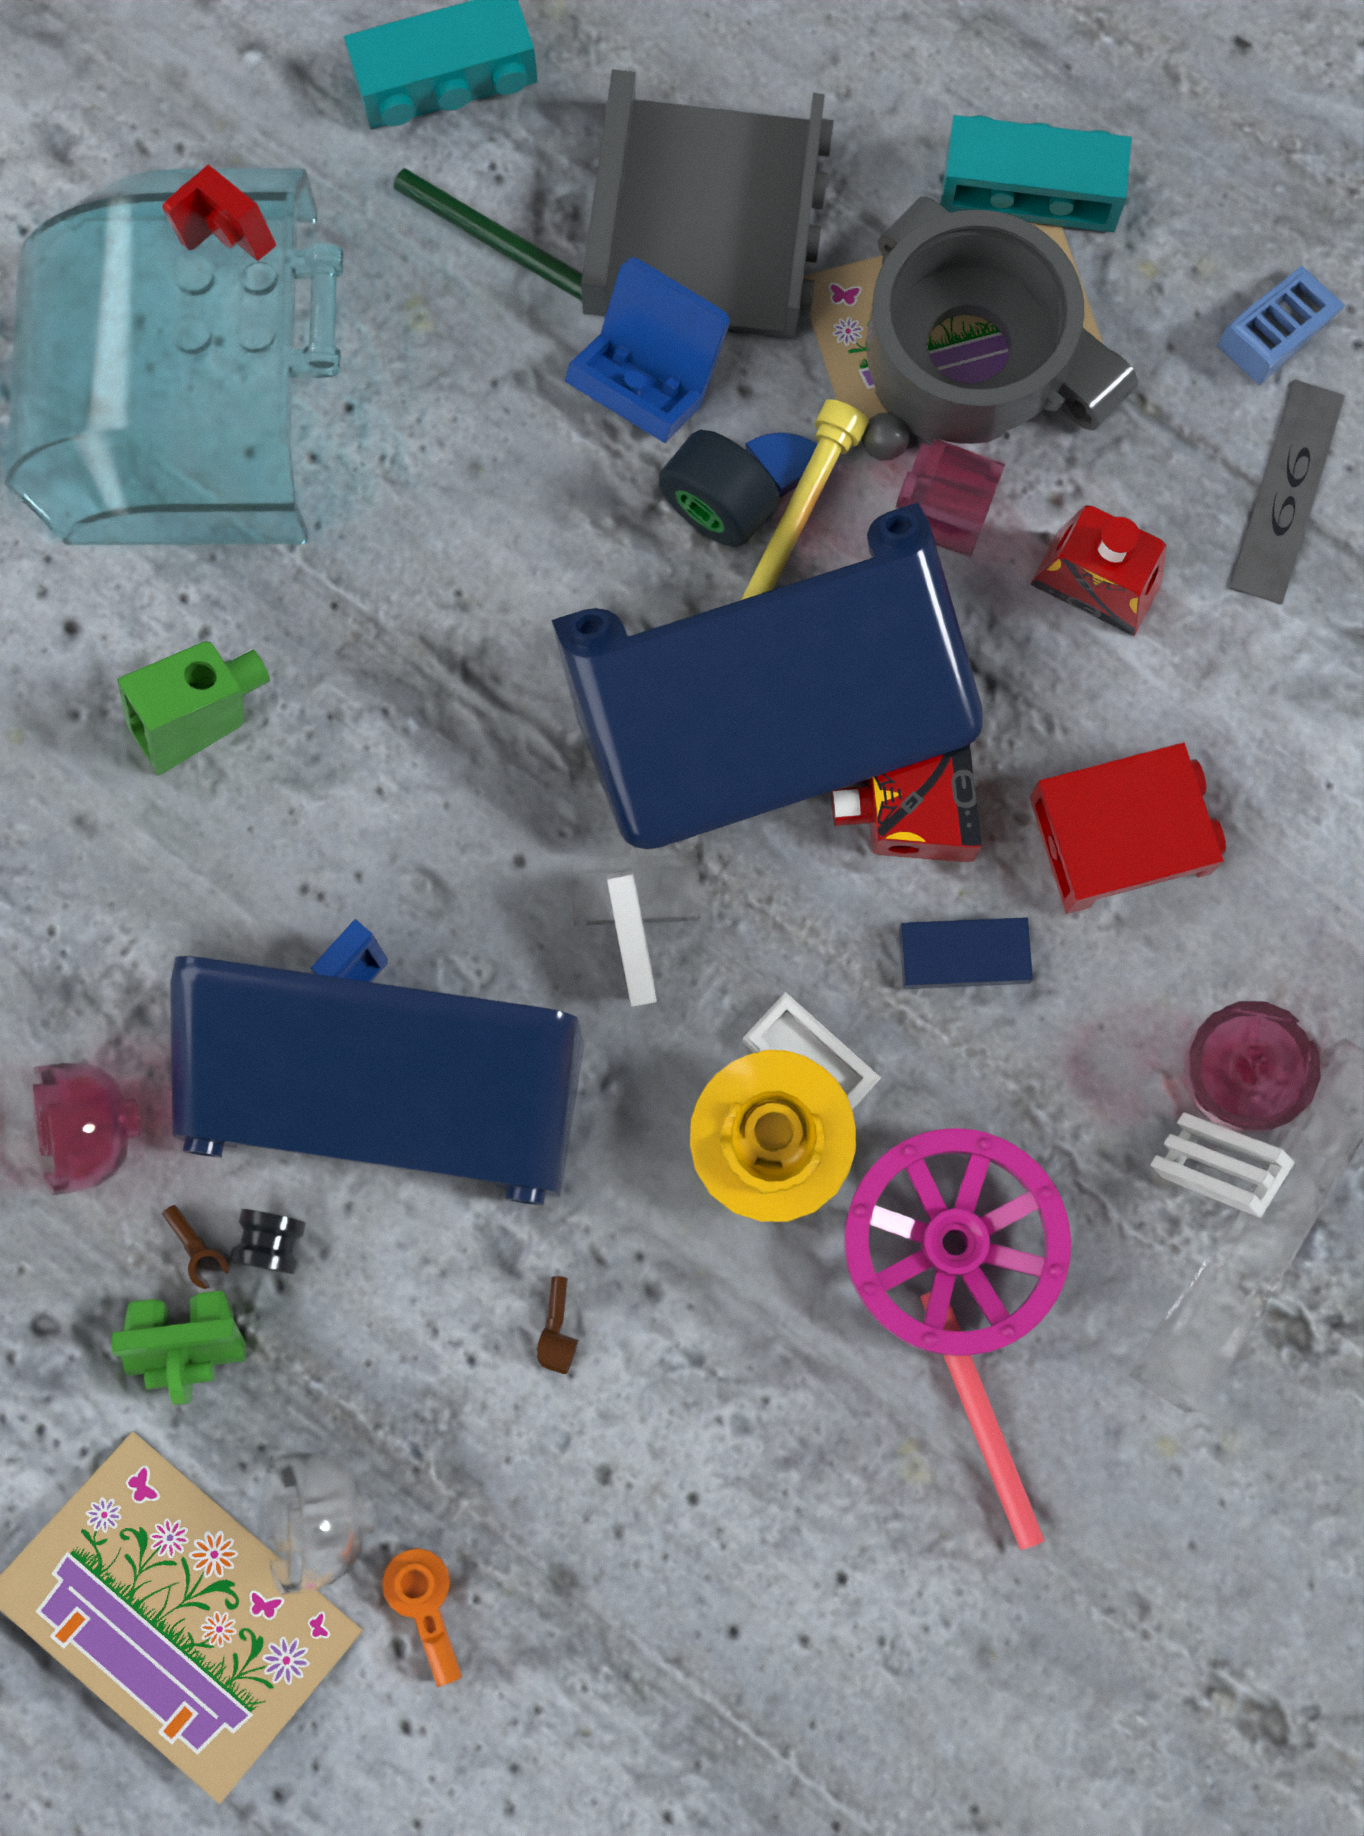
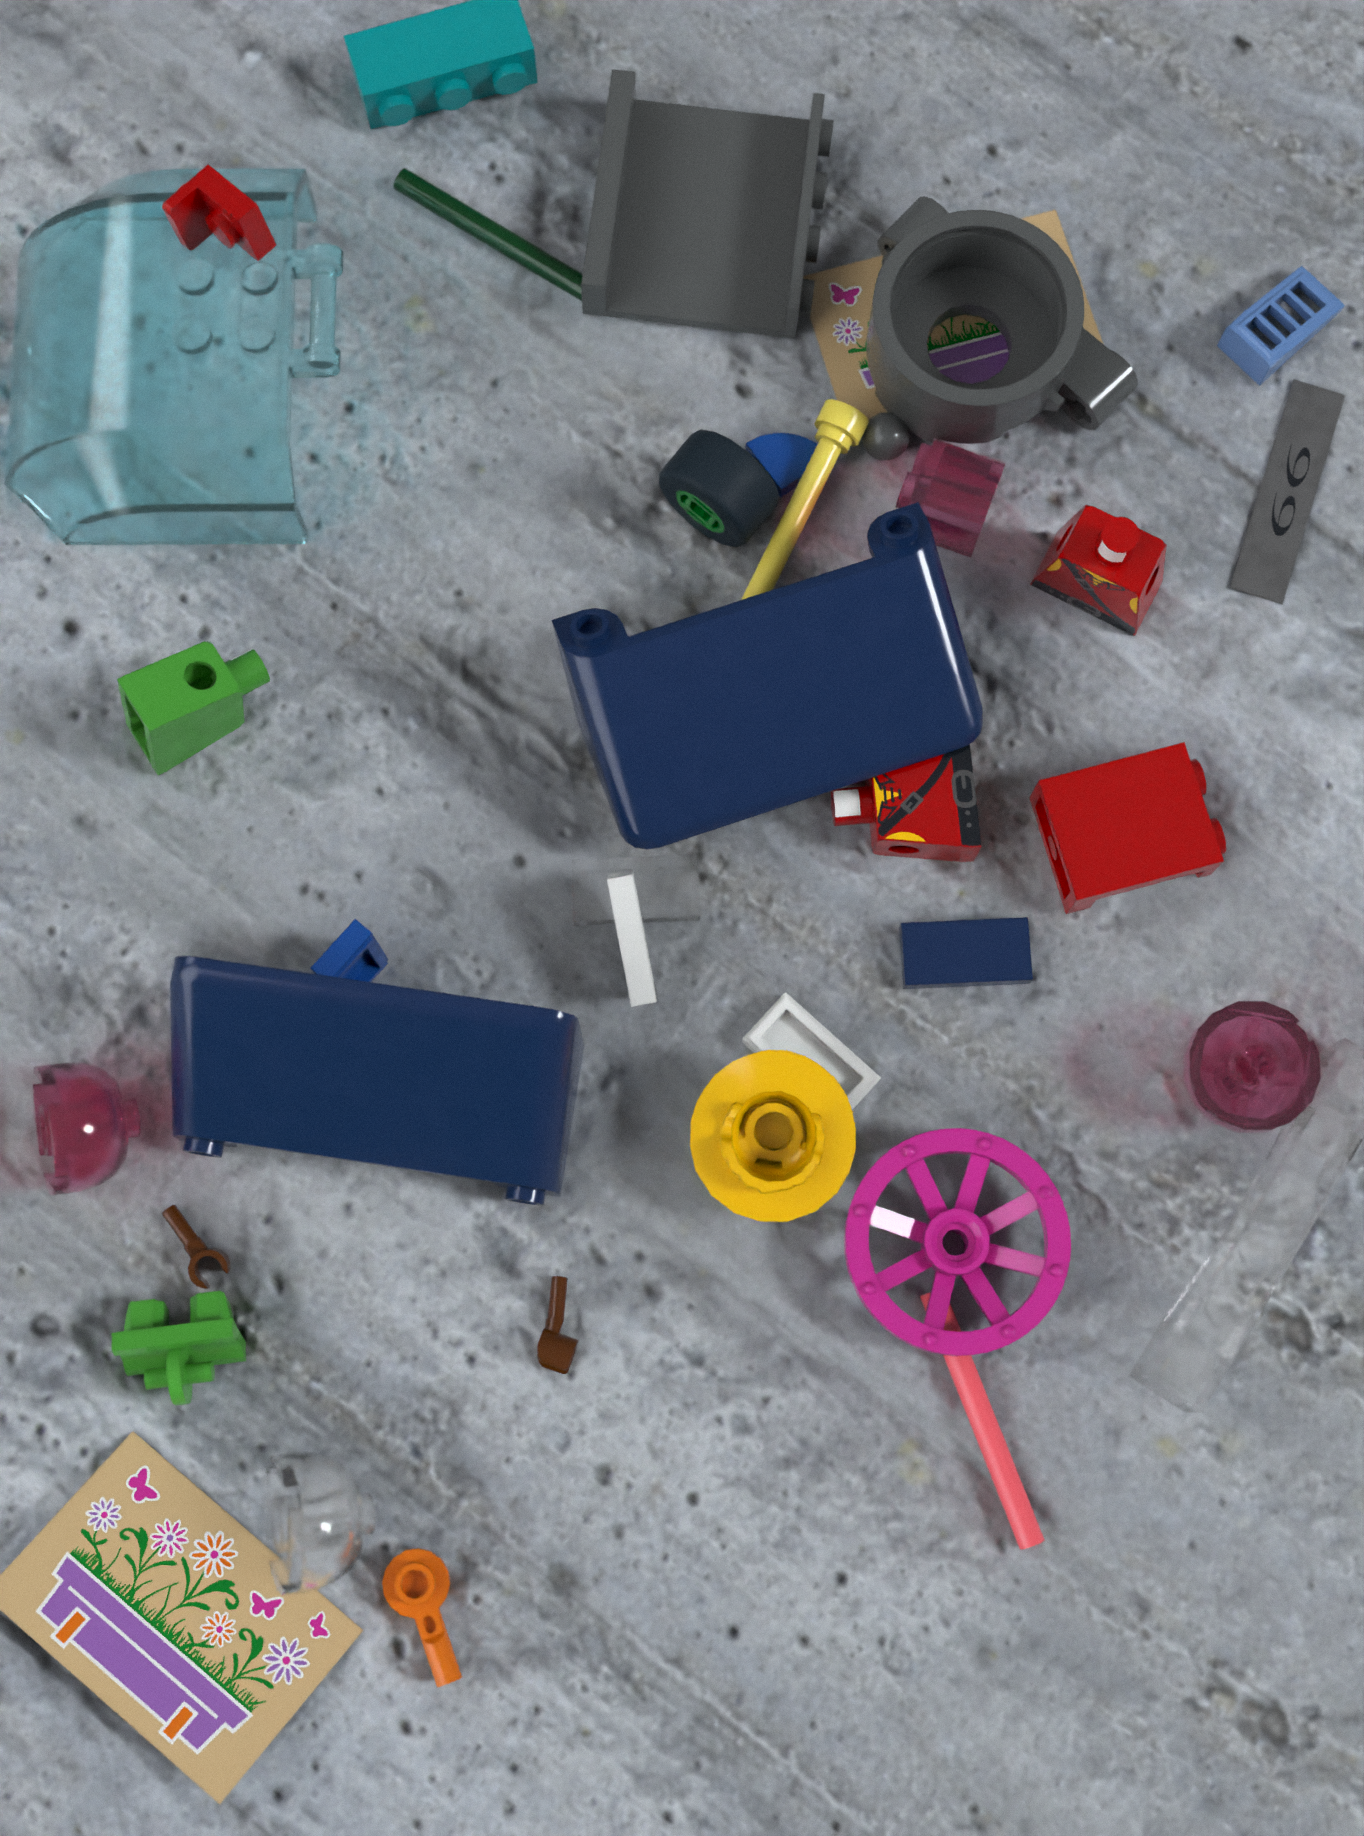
black wheel [229,1209,306,1274] -> none
blue bracket [564,257,730,443] -> none
teal brick [940,115,1132,233] -> none
white tile [1150,1112,1295,1218] -> none

